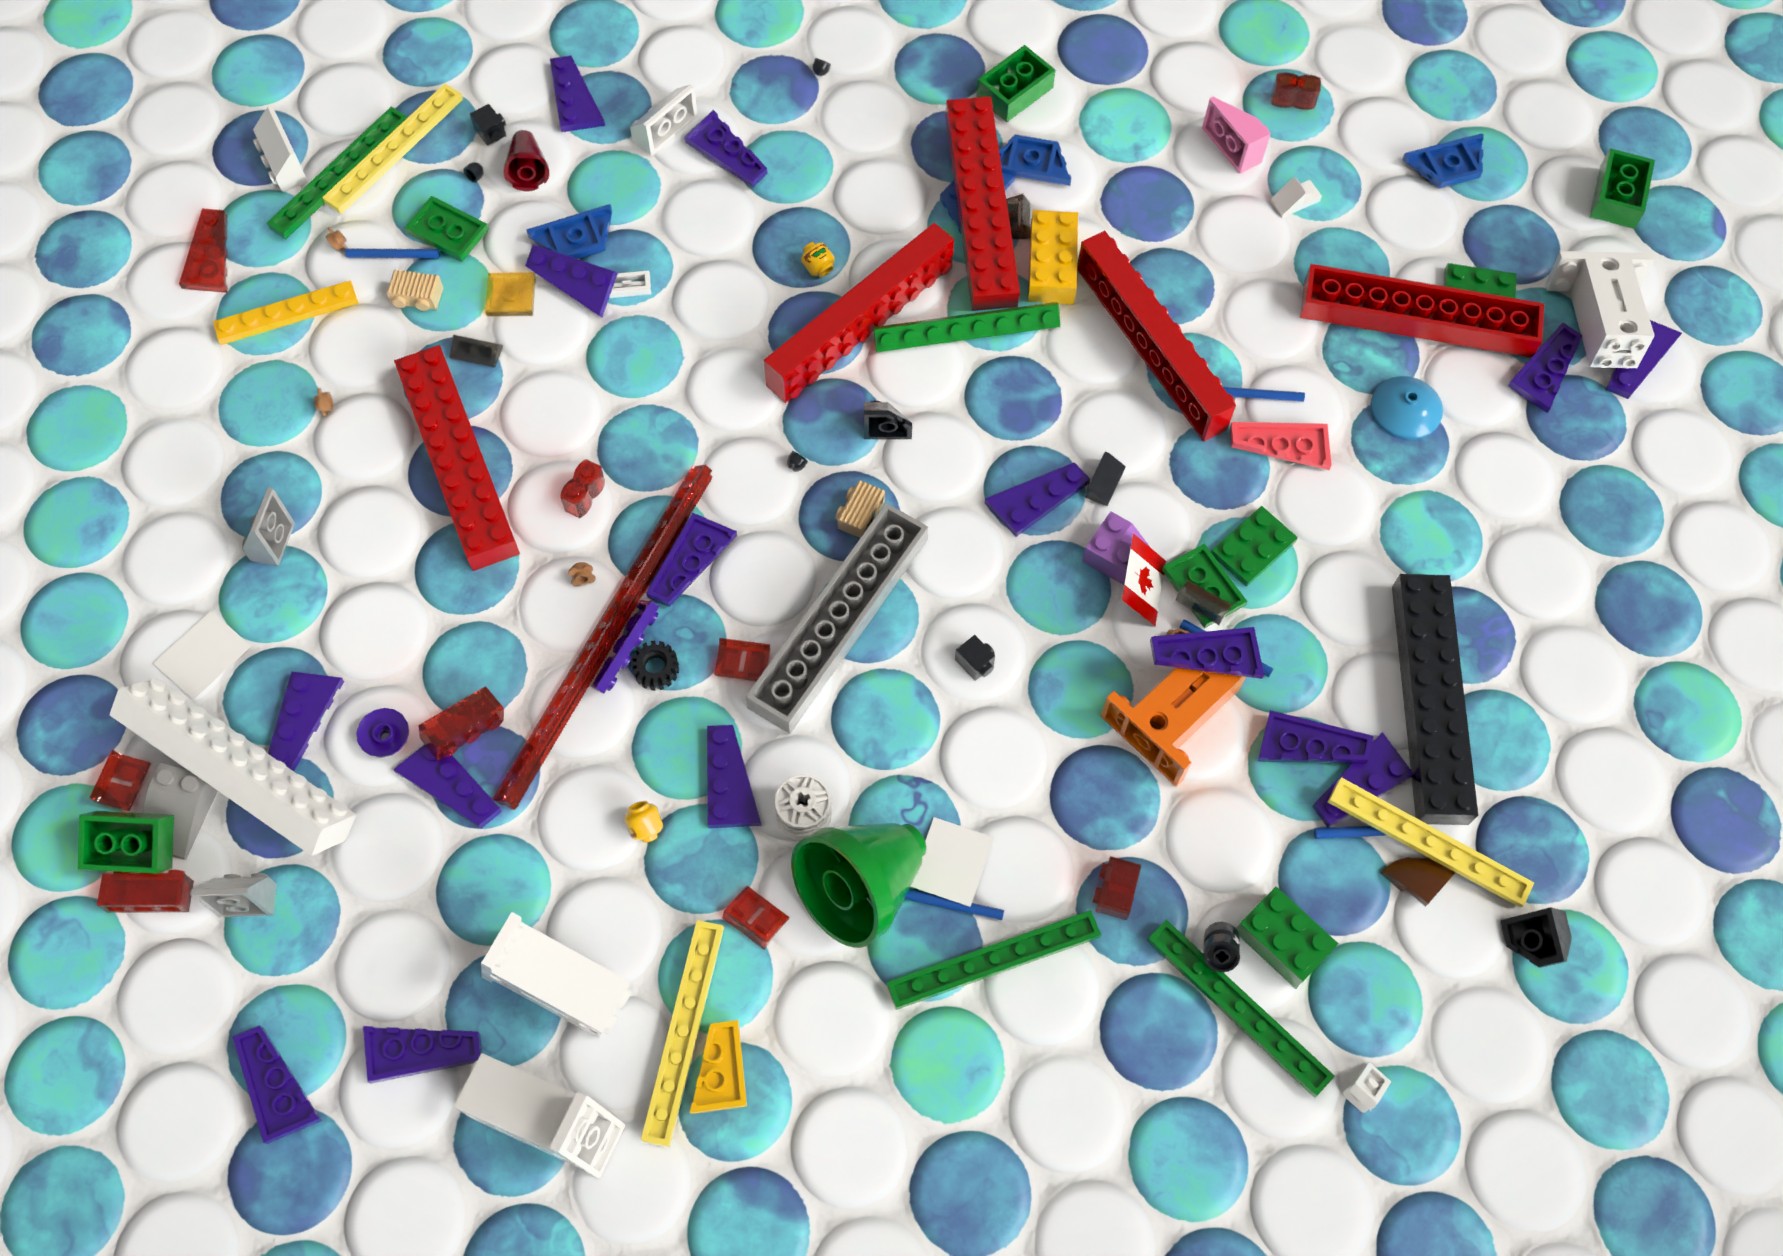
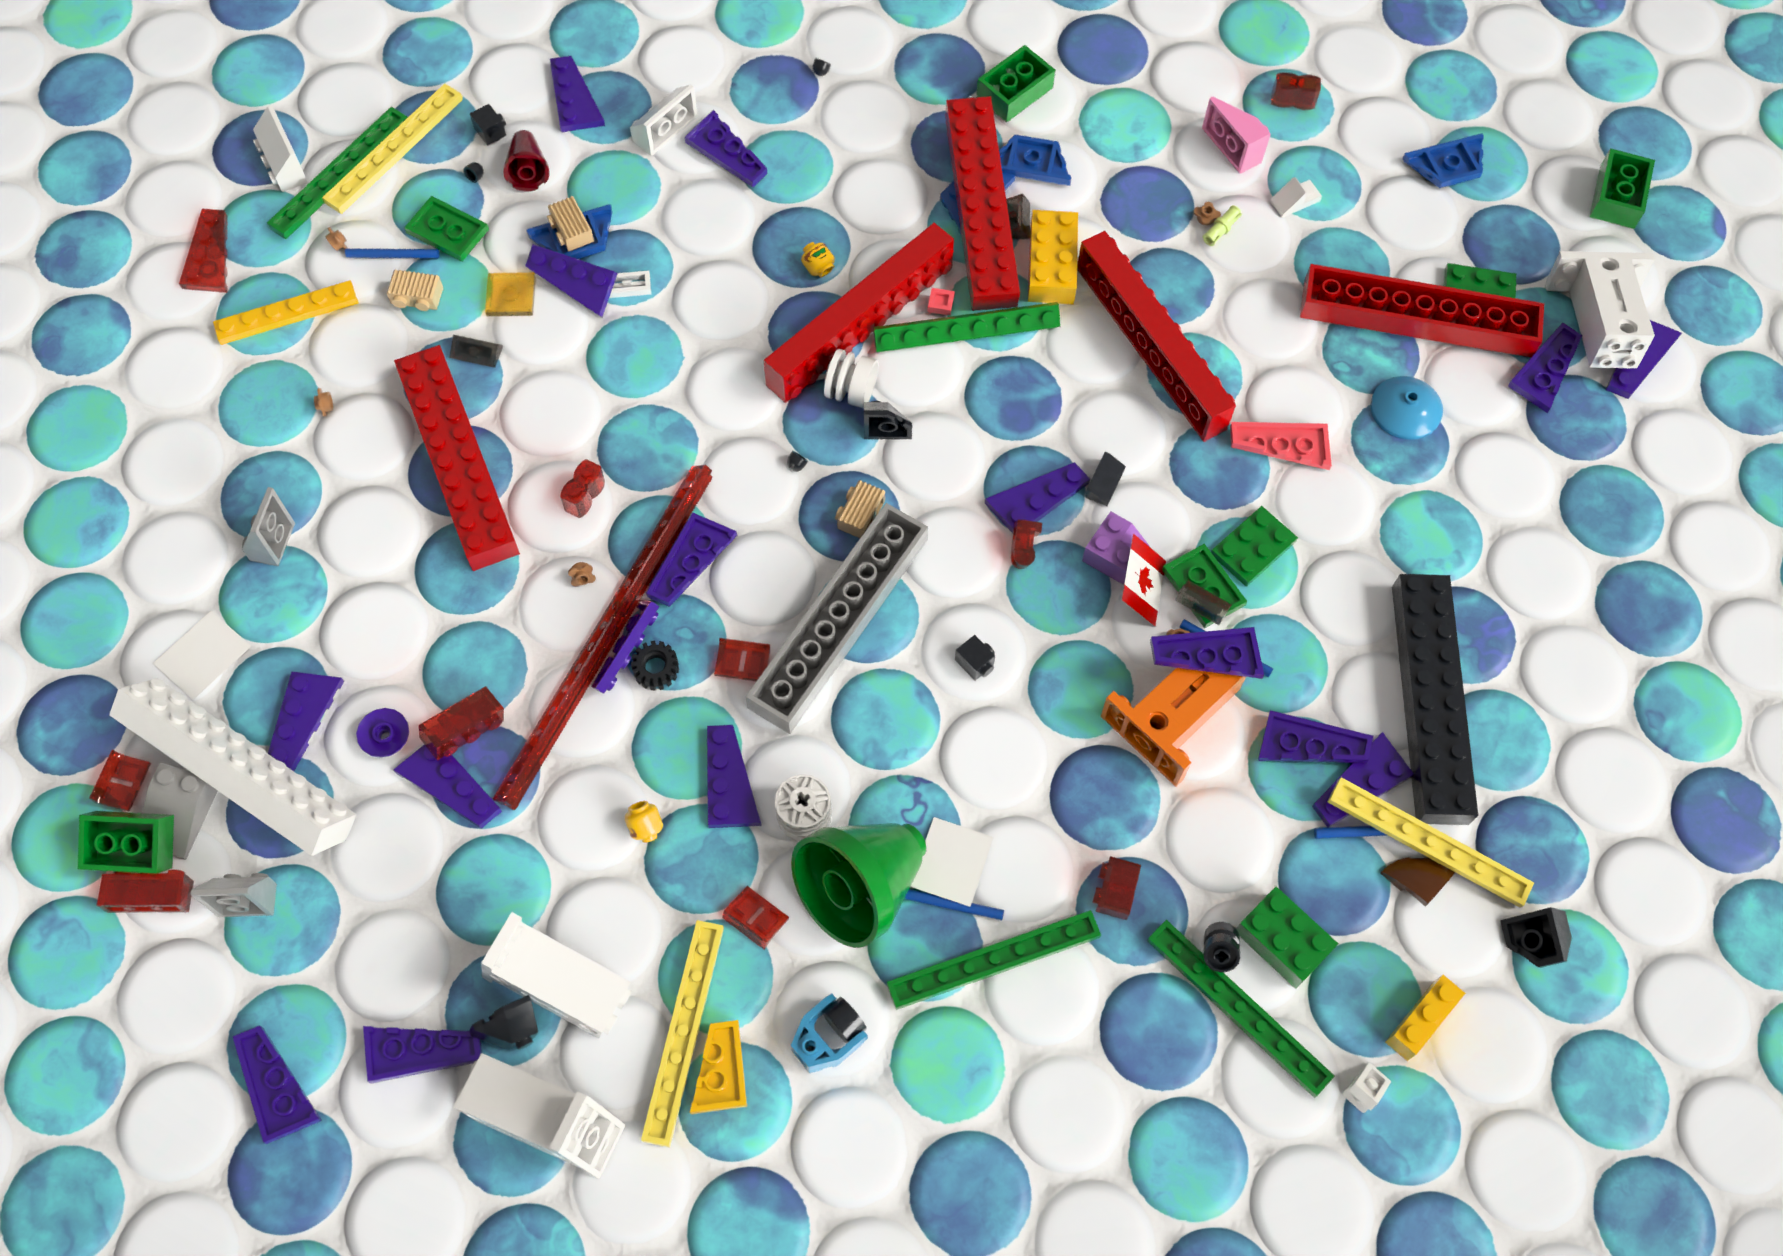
blue bar [1223,387,1305,402] -> none
none -> black slope [469,995,538,1050]
none -> tan brick [547,196,594,252]
none -> dark azure piece [791,993,868,1073]
none -> white wheel [824,349,879,409]
none -> coral plate [928,288,955,316]
none -> clear red leg [1010,519,1042,569]
none -> medium nougat plate [1194,202,1221,225]
none -> yellowish green pin [1203,205,1242,246]
none -> yellow brick [1385,975,1466,1061]

